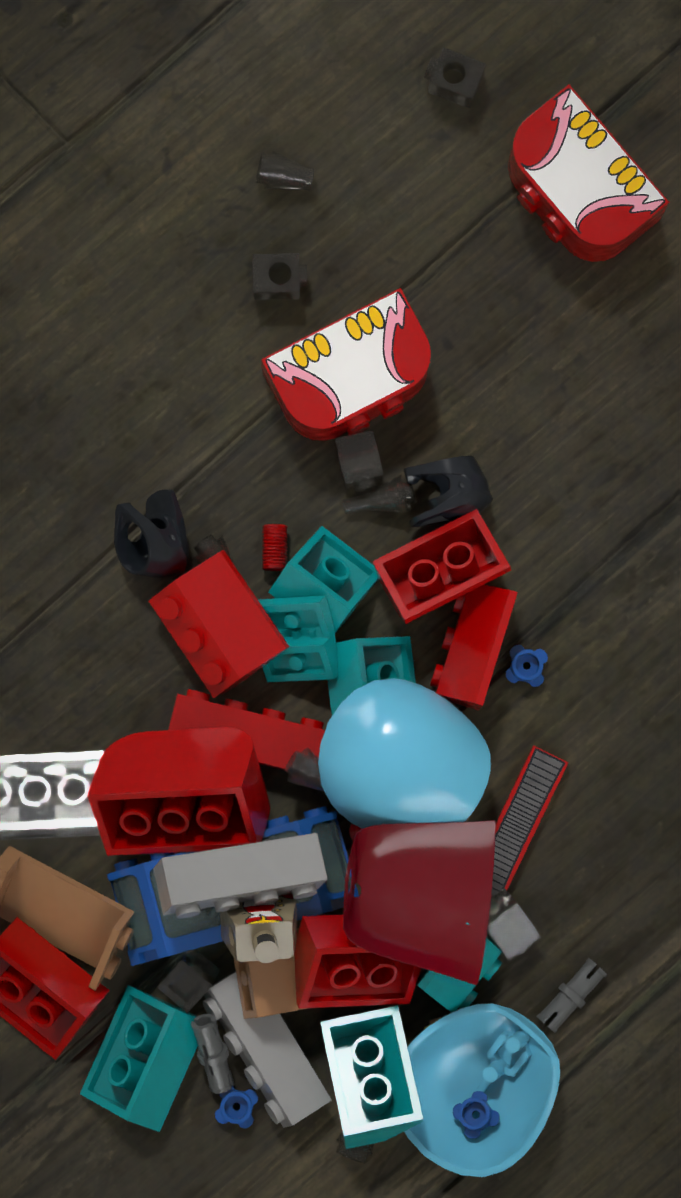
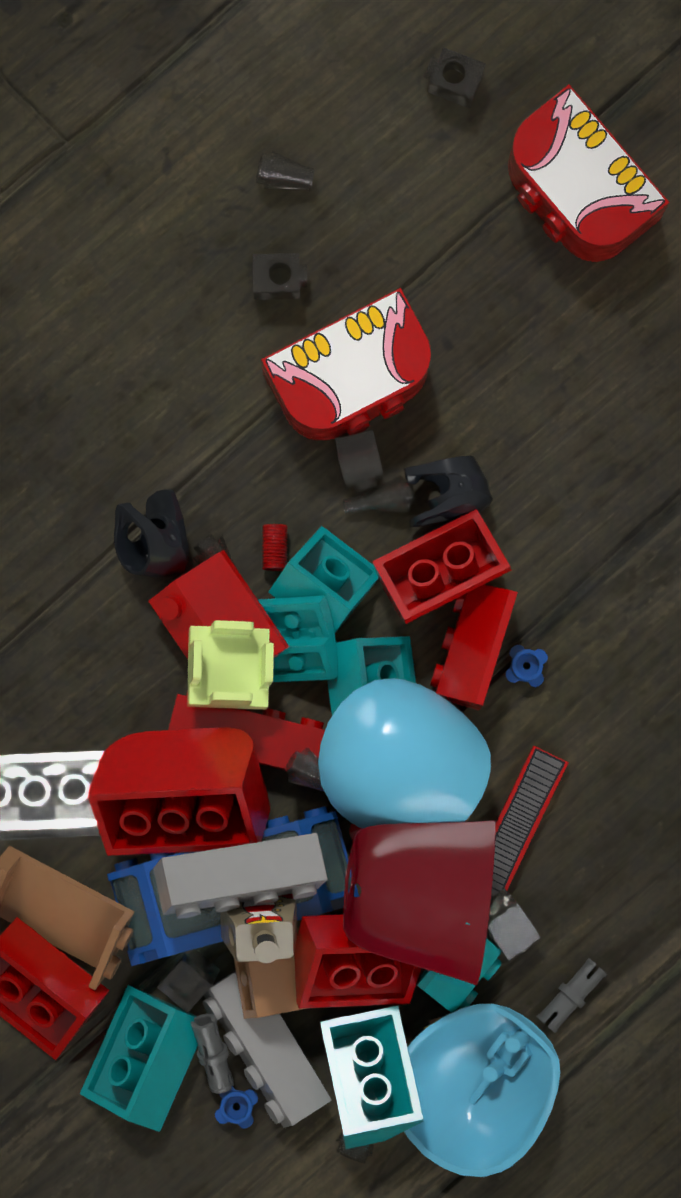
blue plate [453,1091,500,1139] -> none
none -> yellowish green panel [187,620,274,710]

